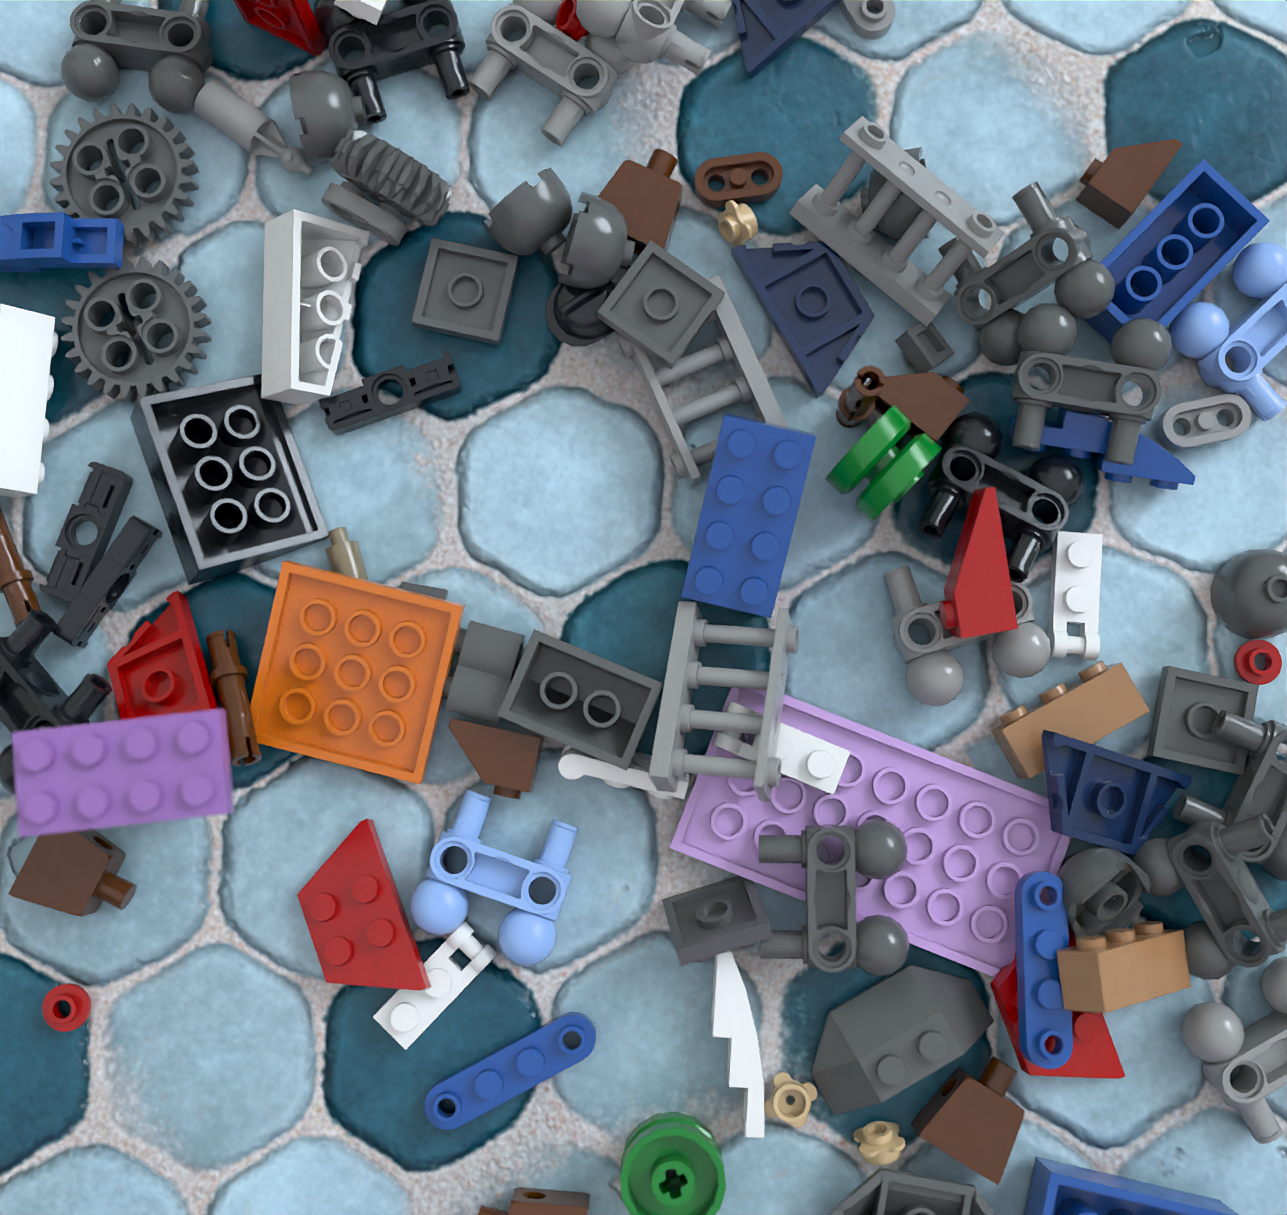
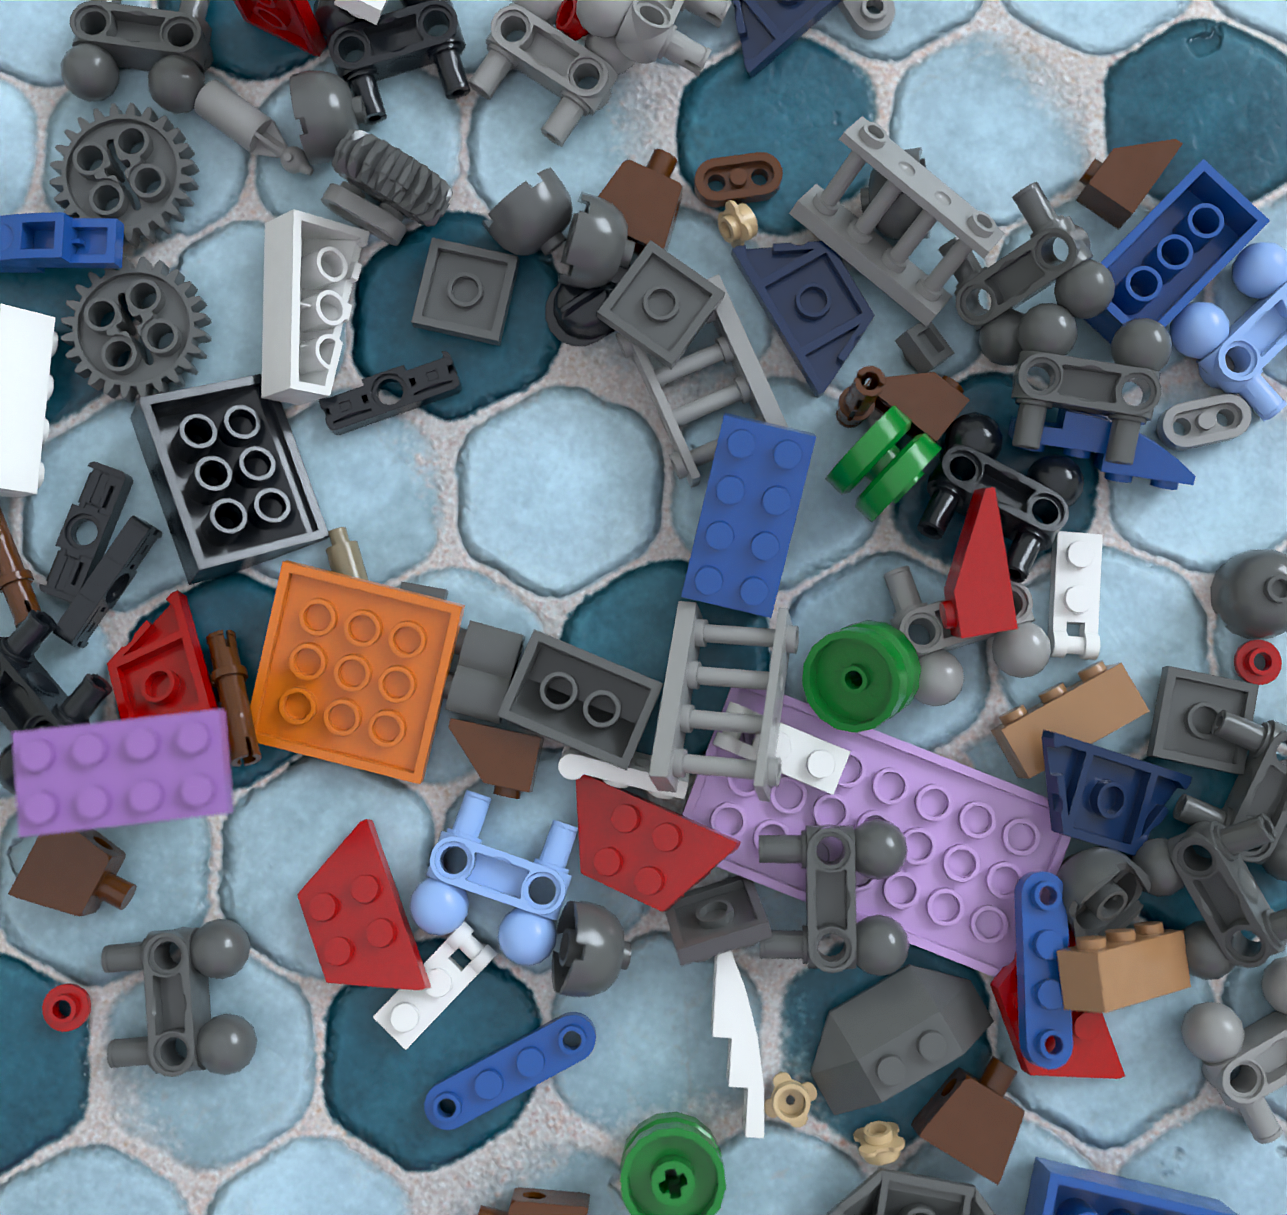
none -> dark grey piece [101,919,258,1077]
none -> dark grey cylinder [552,901,631,997]
none -> red wing [576,775,741,912]
none -> green wheel [802,620,921,733]

